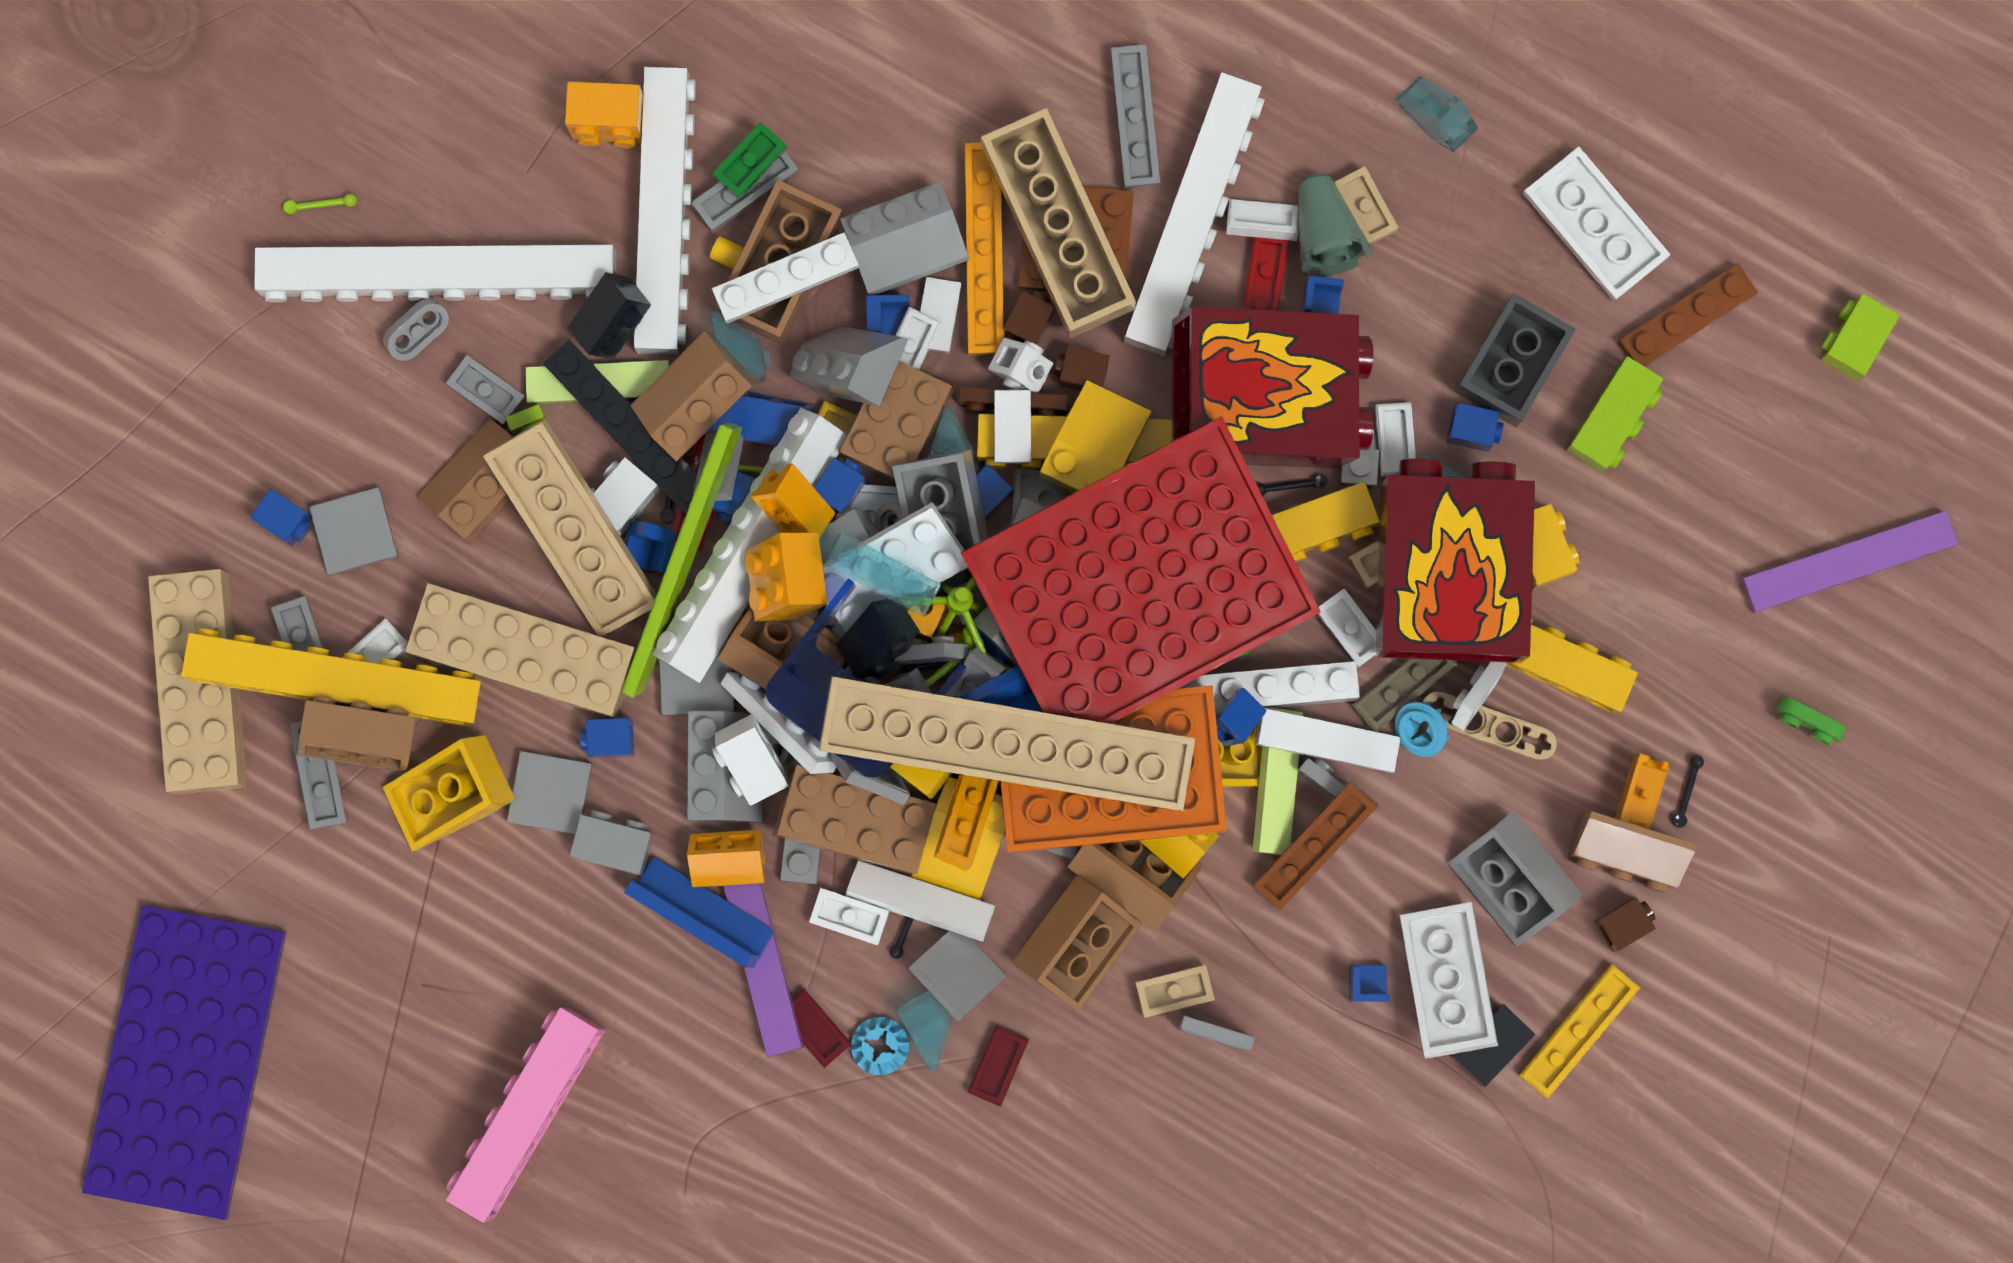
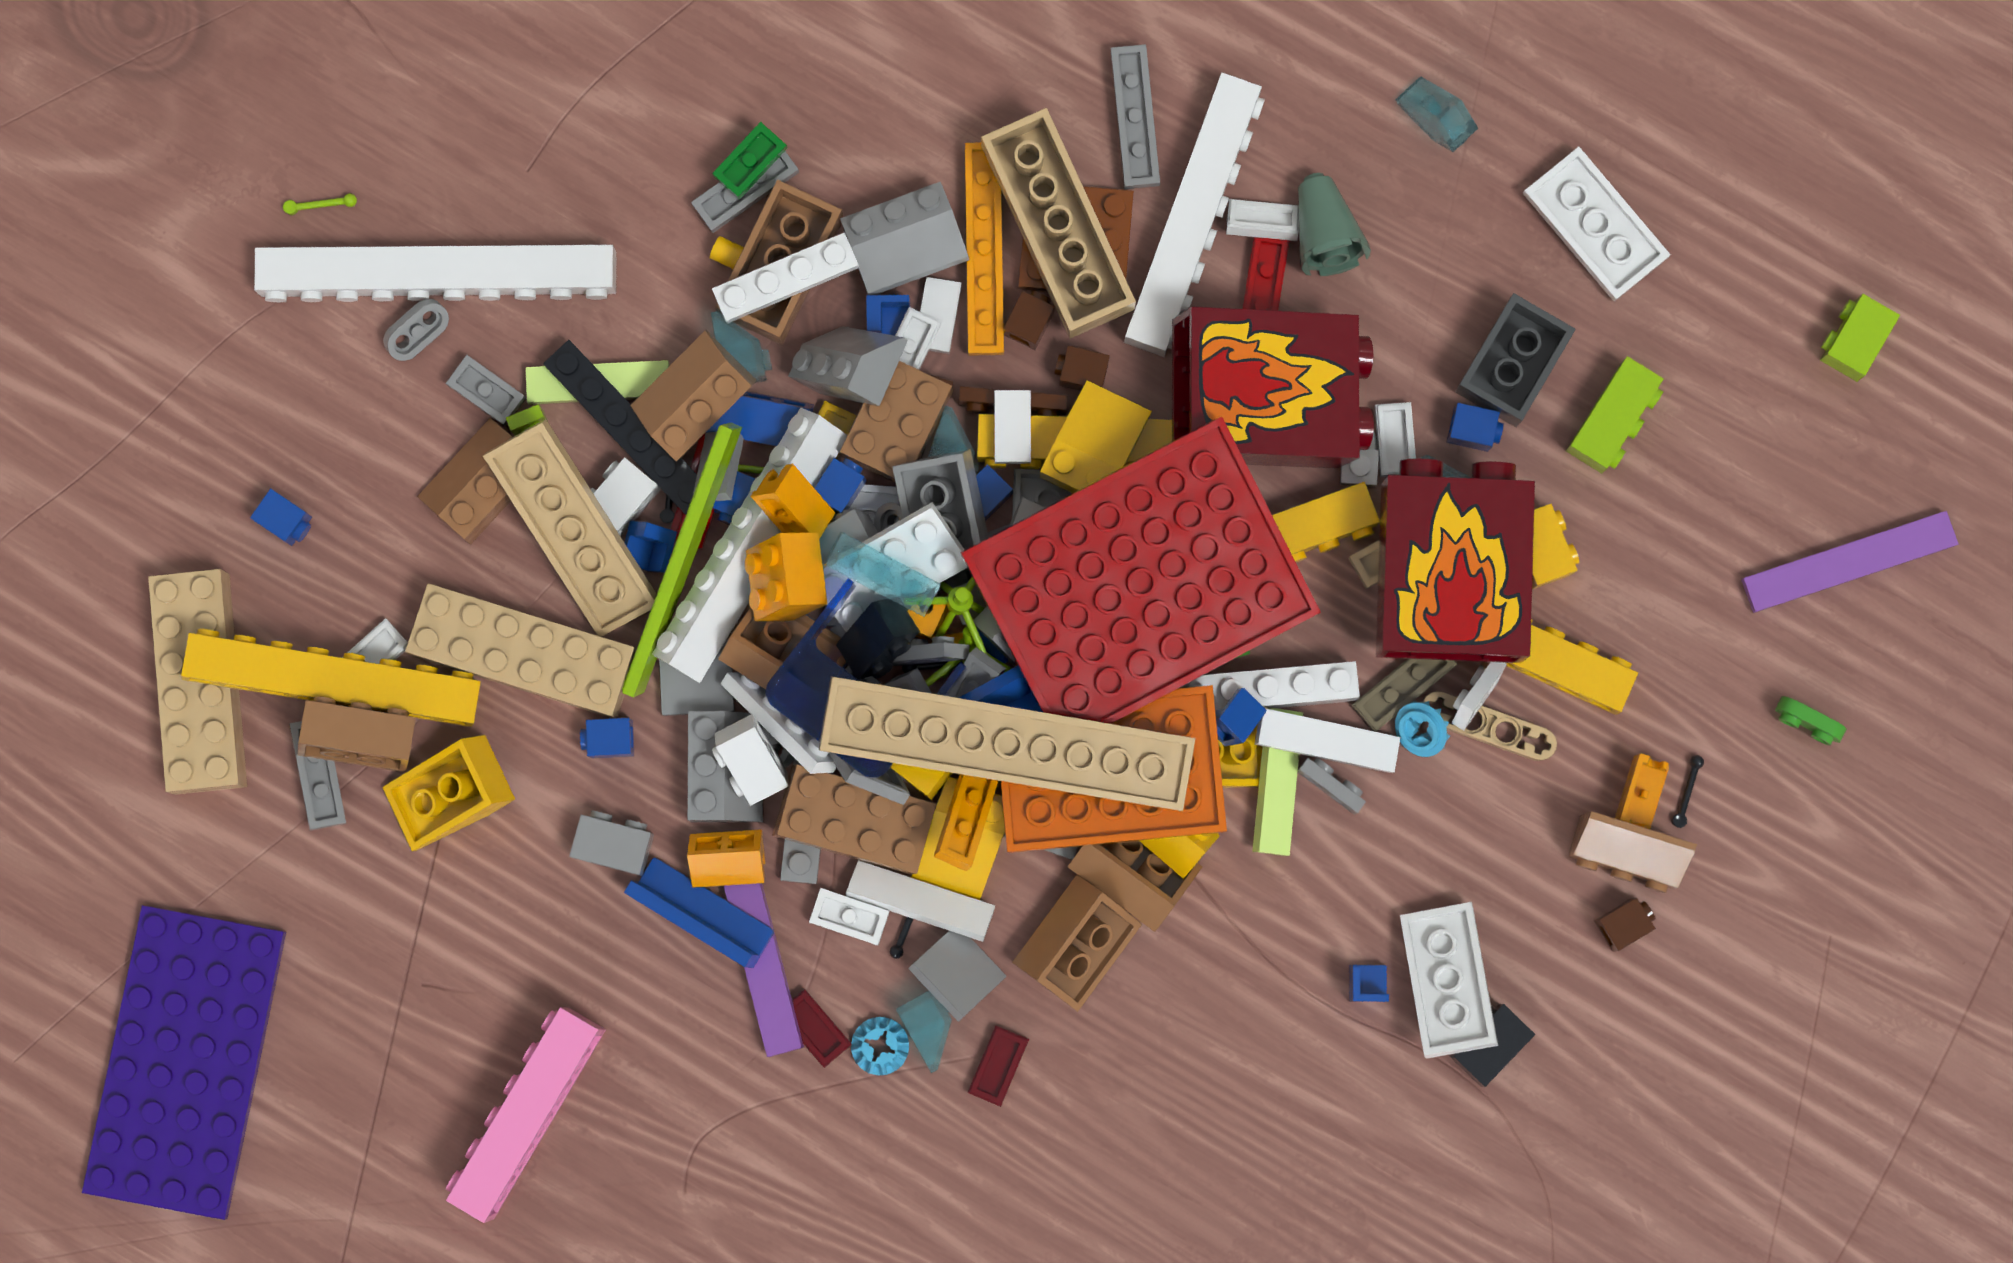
light grey plate [271,596,325,652] -> none
light grey tile [309,487,399,577] -> none
light grey tile [507,751,593,834] -> none
light orange brick [565,82,643,148] -> none
black brick [567,272,651,360] -> none
white brick [634,67,696,355] -> none
white brick [988,338,1053,393] -> none
tan plate [1135,965,1215,1018] -> none
light grey tile [1178,1016,1255,1051] -> none
dark orange plate [1253,780,1379,910] -> none
black hinge [1257,474,1328,496] -> none
blue panel [1302,275,1344,314] -> none
white plate [1317,588,1377,668] -> none
tan plate [1335,166,1399,245] -> none
light grey slope [1448,810,1583,947] -> none
yellow tile [1518,964,1640,1099] -> none
dark orange plate [1618,263,1758,367] -> none

